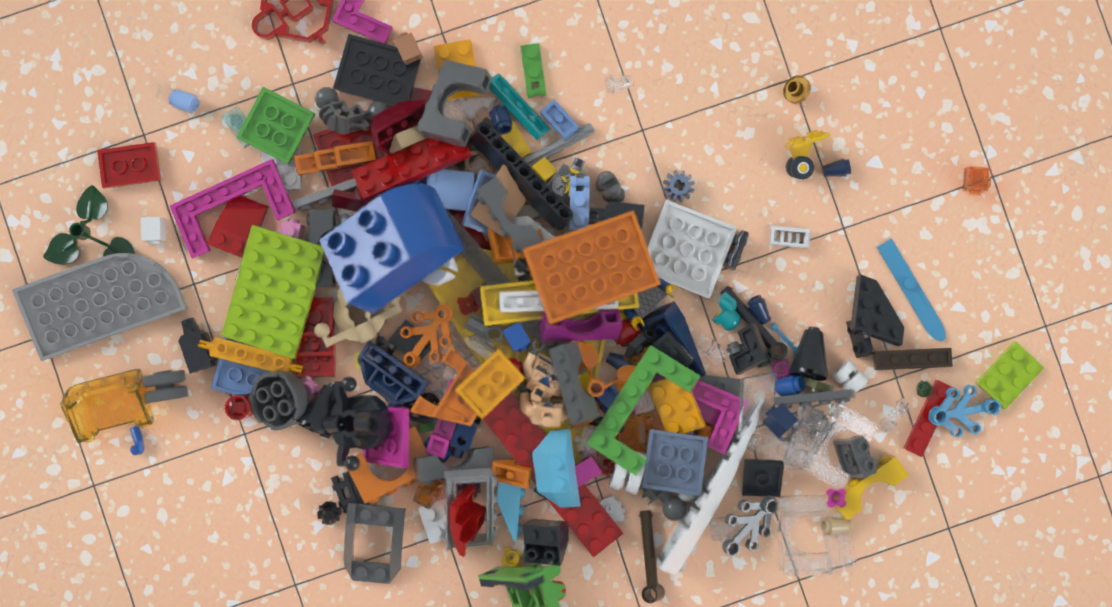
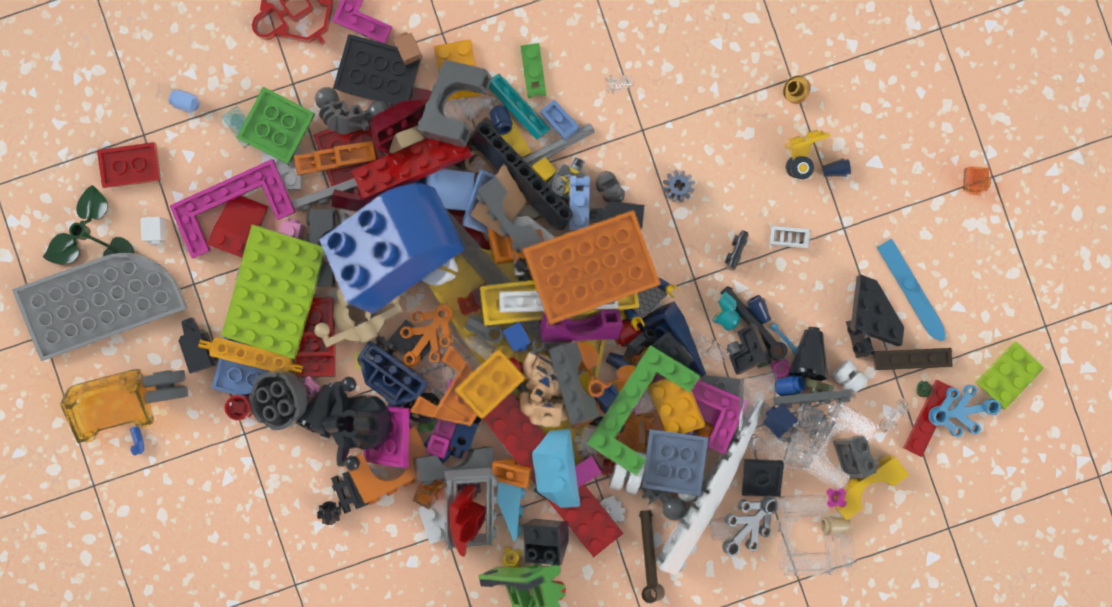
dark grey wedge [344,503,406,584] -> none
white plate [647,200,738,299] -> none

